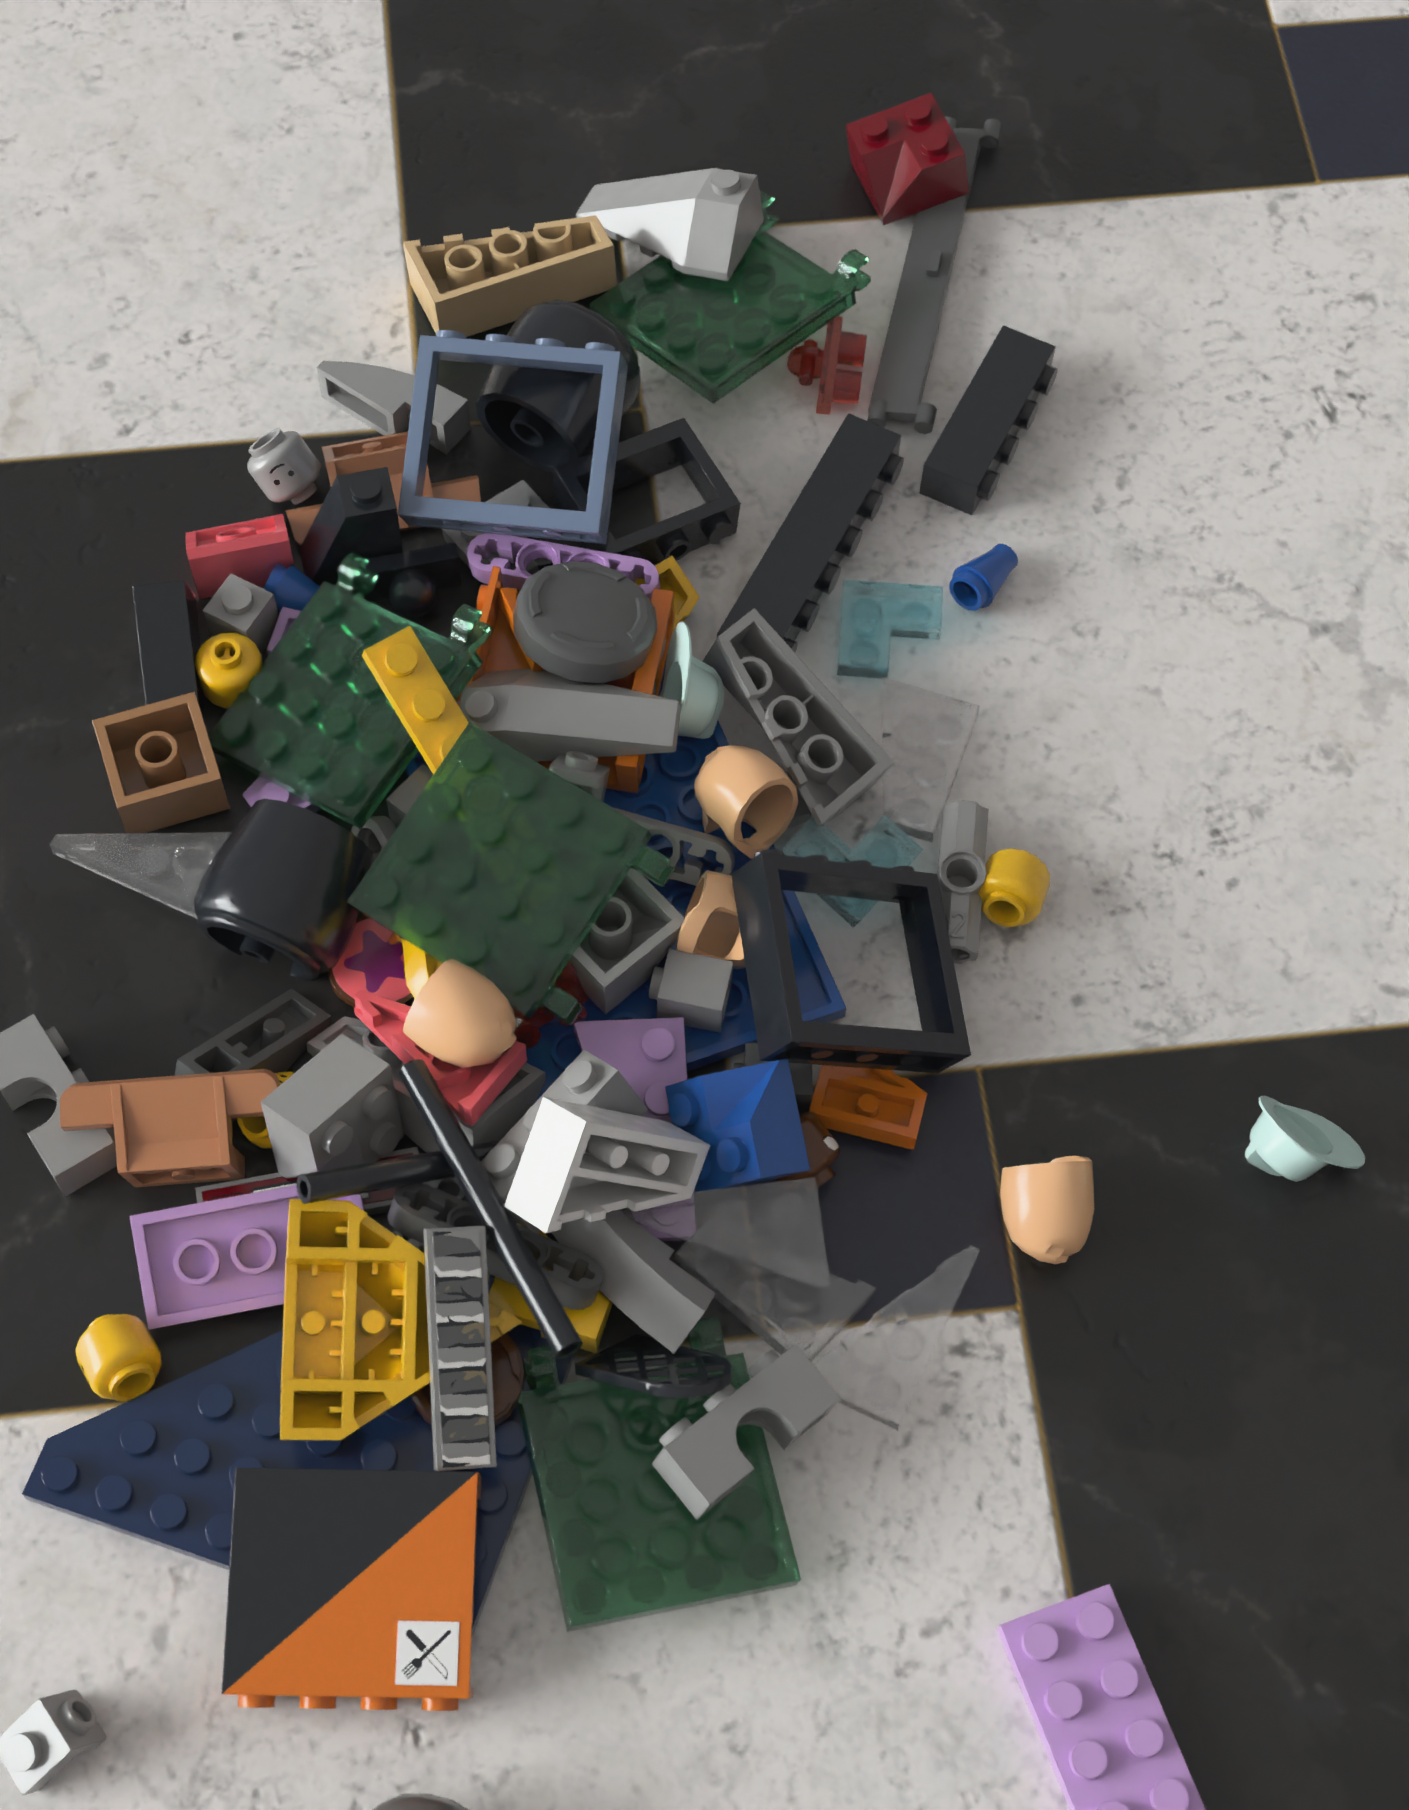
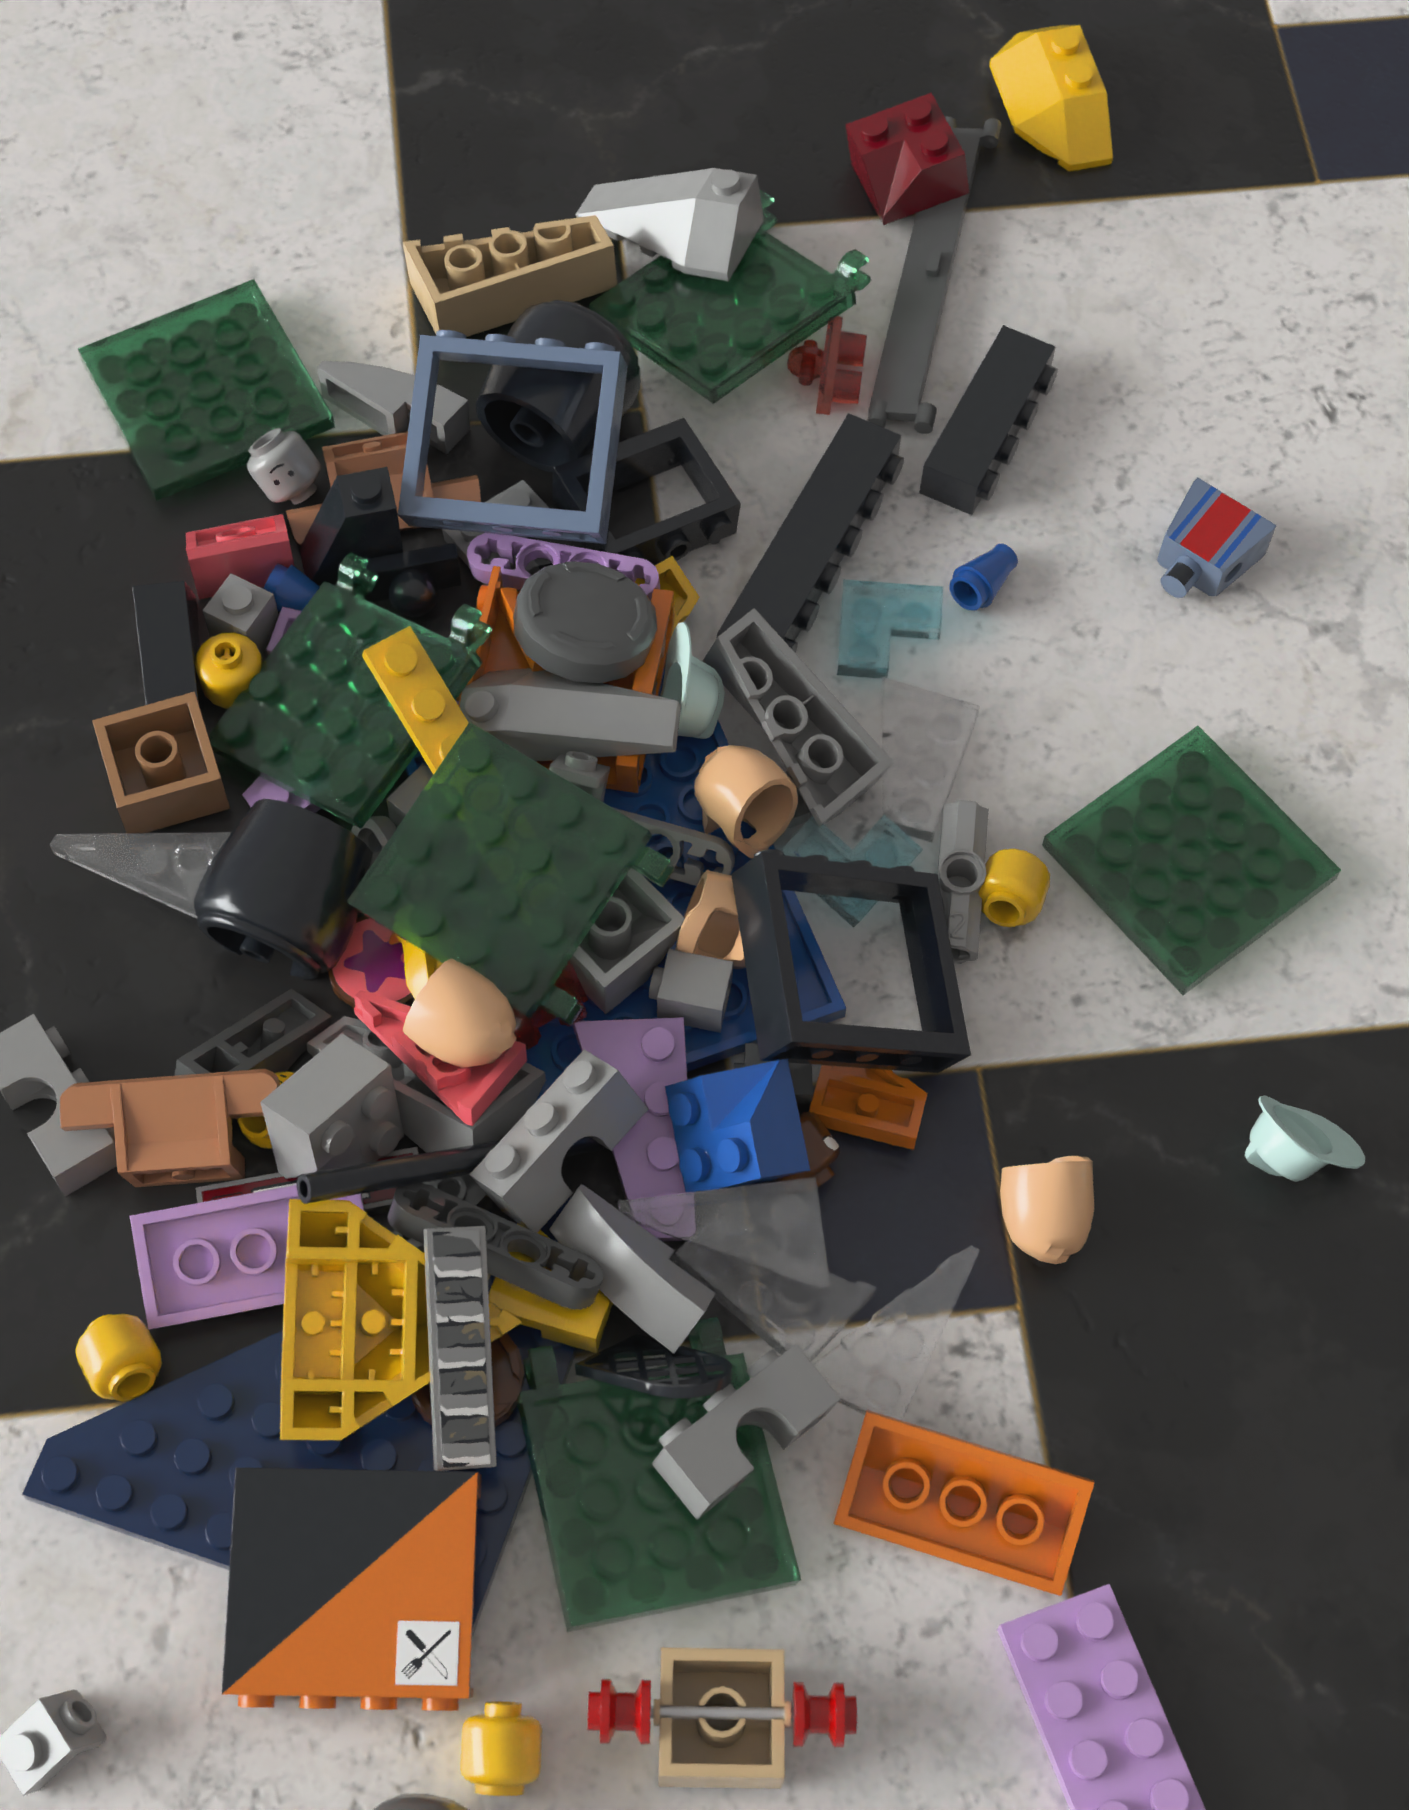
black piece [399,1059,583,1359] -> none
white wedge [504,1097,710,1233] -> none
none -> clear green plate [78,279,335,501]
none -> yellow head [460,1701,542,1796]
none -> tan brick [588,1647,857,1789]
none -> orange slope [833,1410,1094,1596]
none -> yellow wedge [990,25,1113,172]
none -> clear green plate [1042,726,1341,995]
none -> sand blue torso [1157,477,1277,598]

